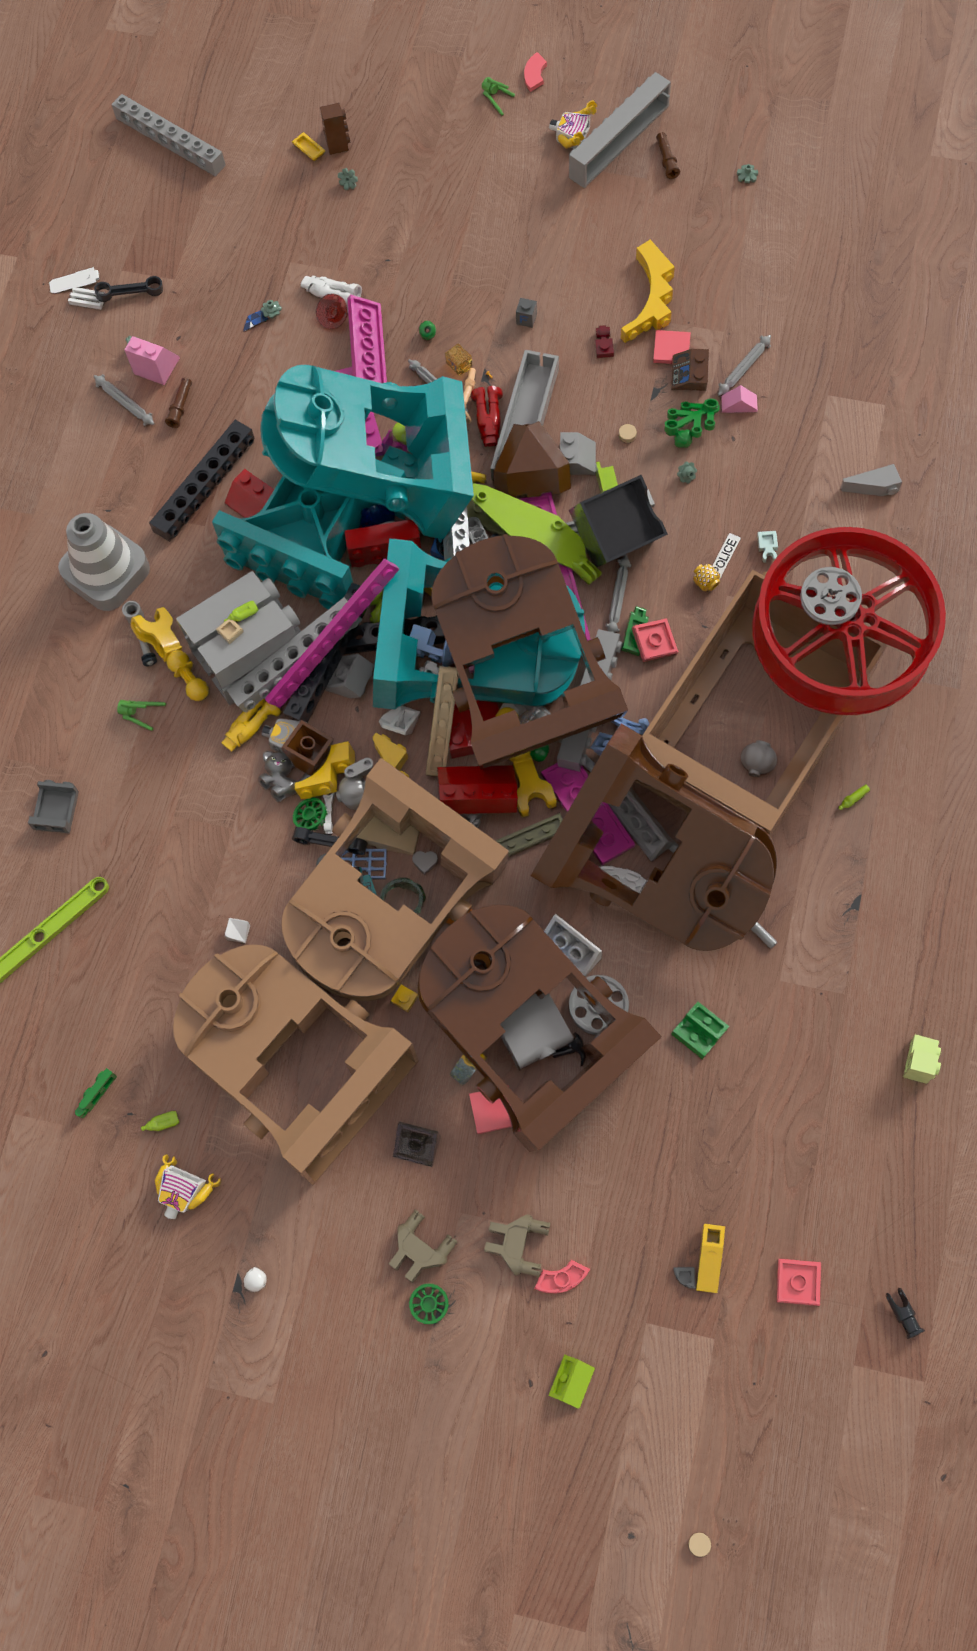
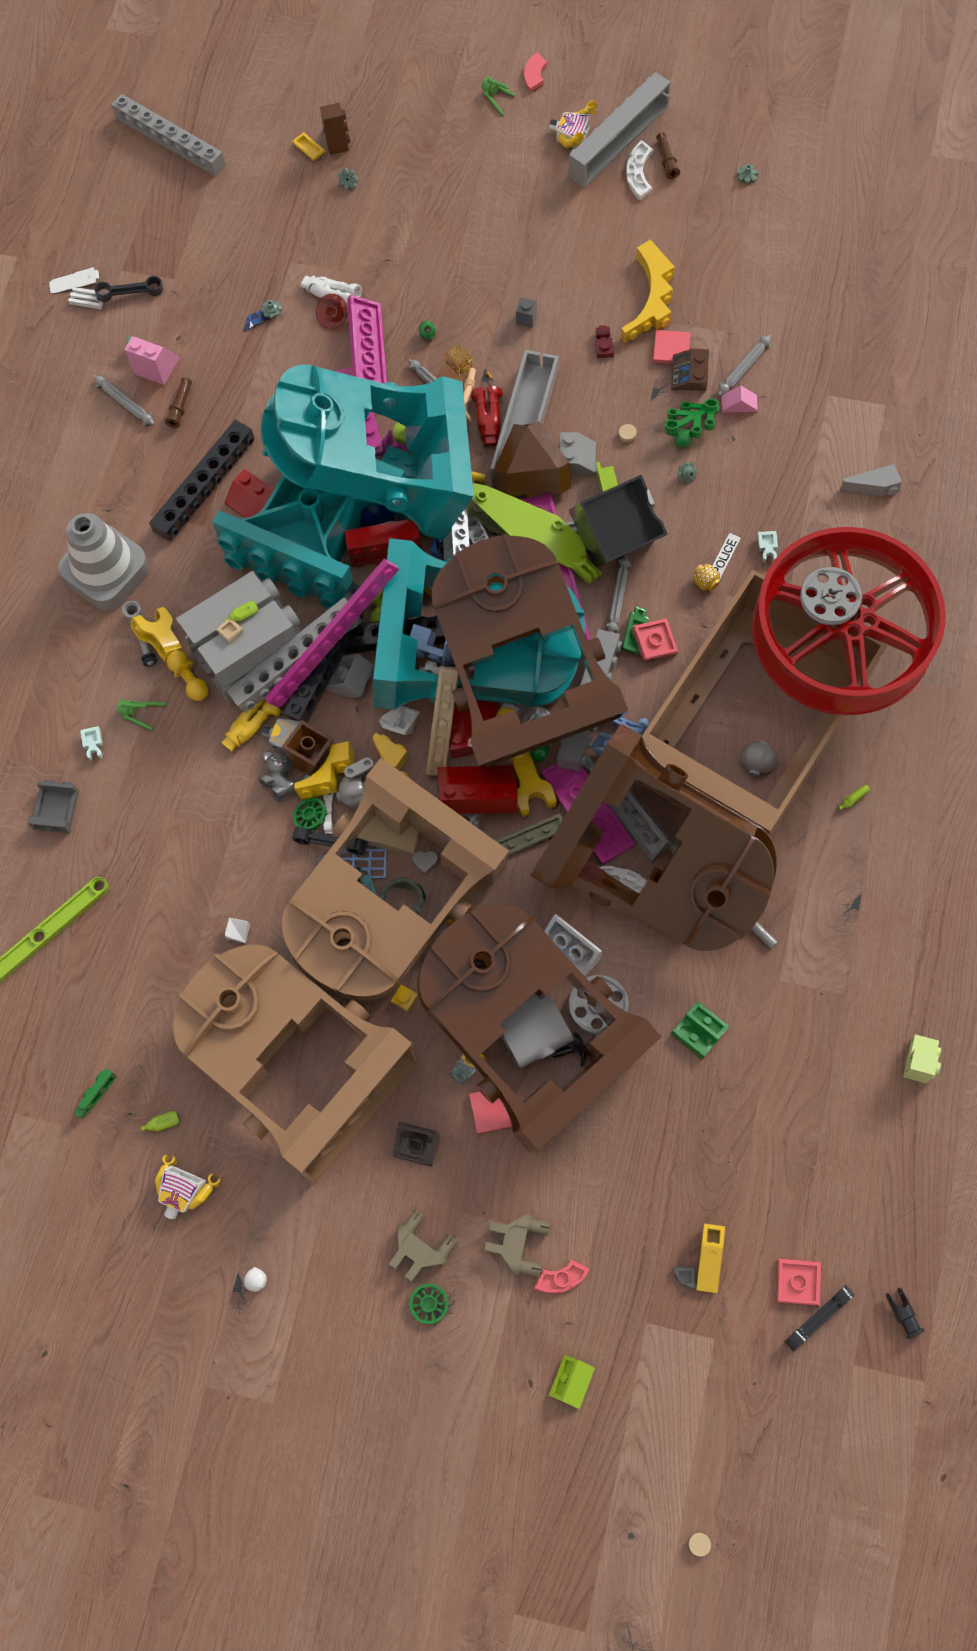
none -> light aqua plate [80,726,103,761]
none -> white tile [626,140,653,201]
none -> black piece [784,1285,855,1352]

